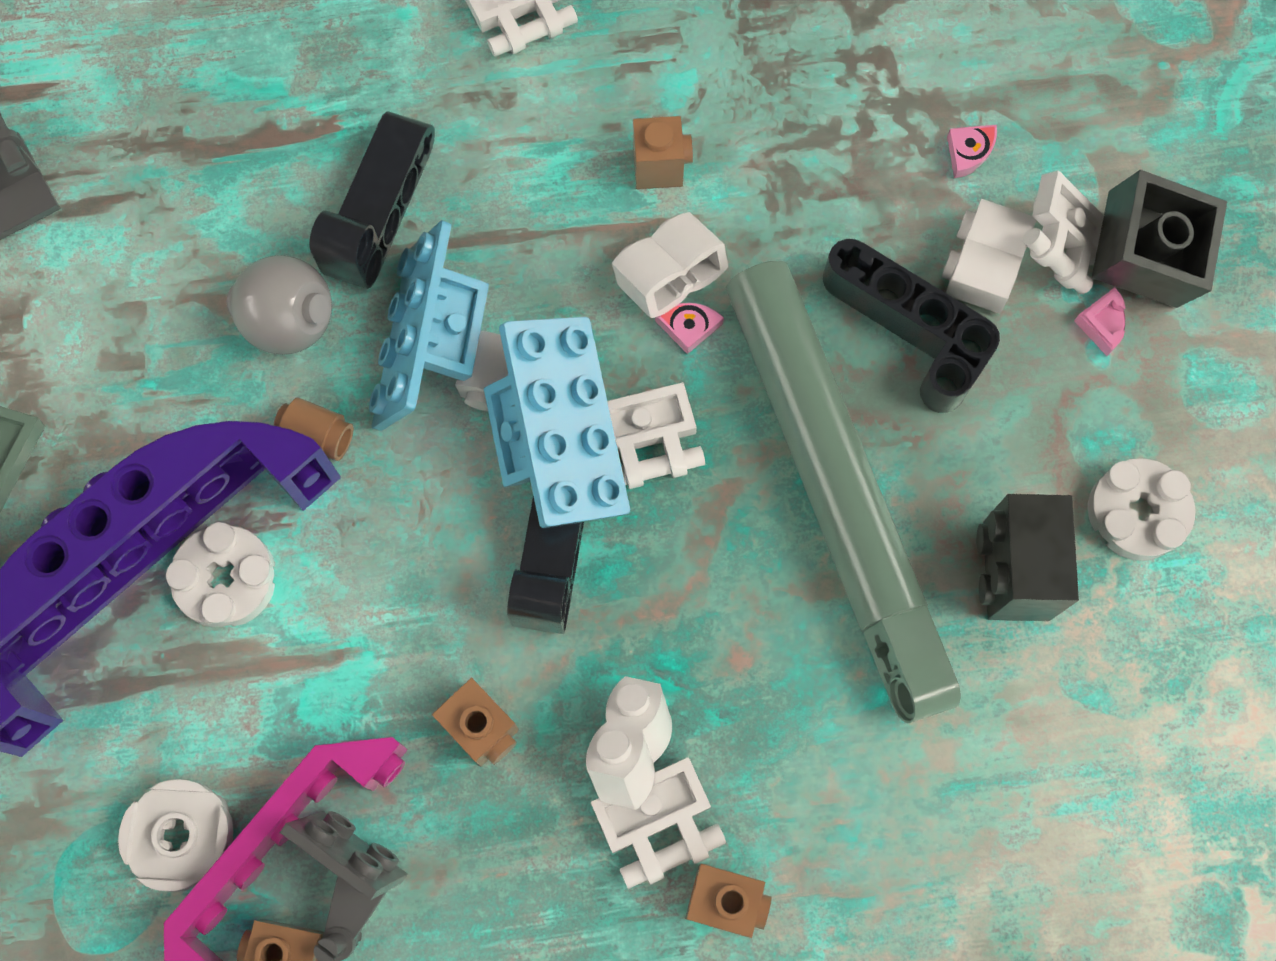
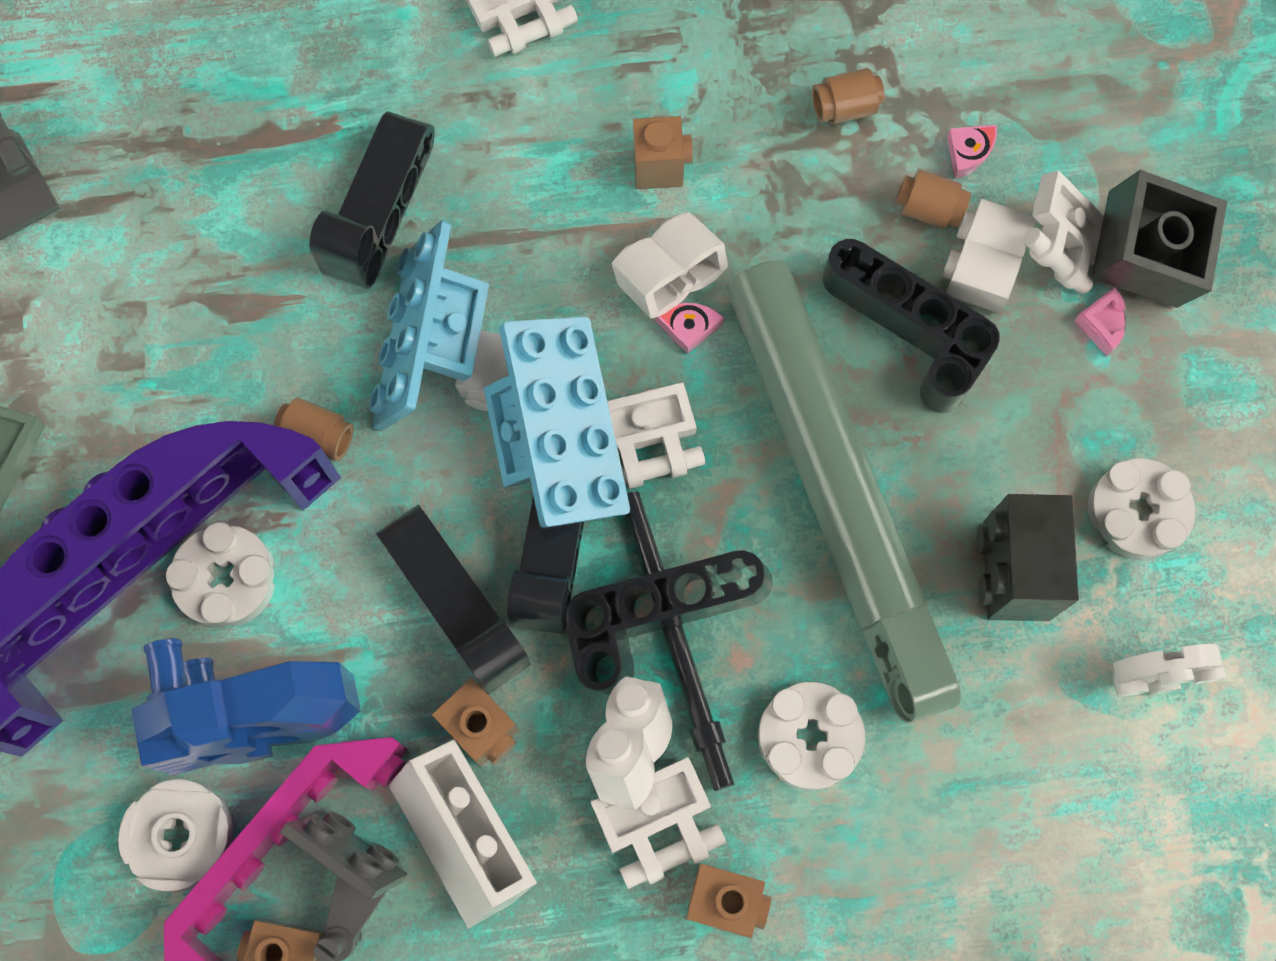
light grey brick [227,255,332,355] -> none
none -> blue brick [131,638,361,776]
none -> black beam [376,504,531,695]
none -> white brick [388,740,537,929]
none -> black beam [565,550,773,695]
none -> black bar [625,491,735,791]
none -> white plate [758,682,865,791]
none -> medium nougat brick [812,68,885,125]
none -> medium nougat brick [895,169,971,229]
none -> white plate [1110,644,1227,697]

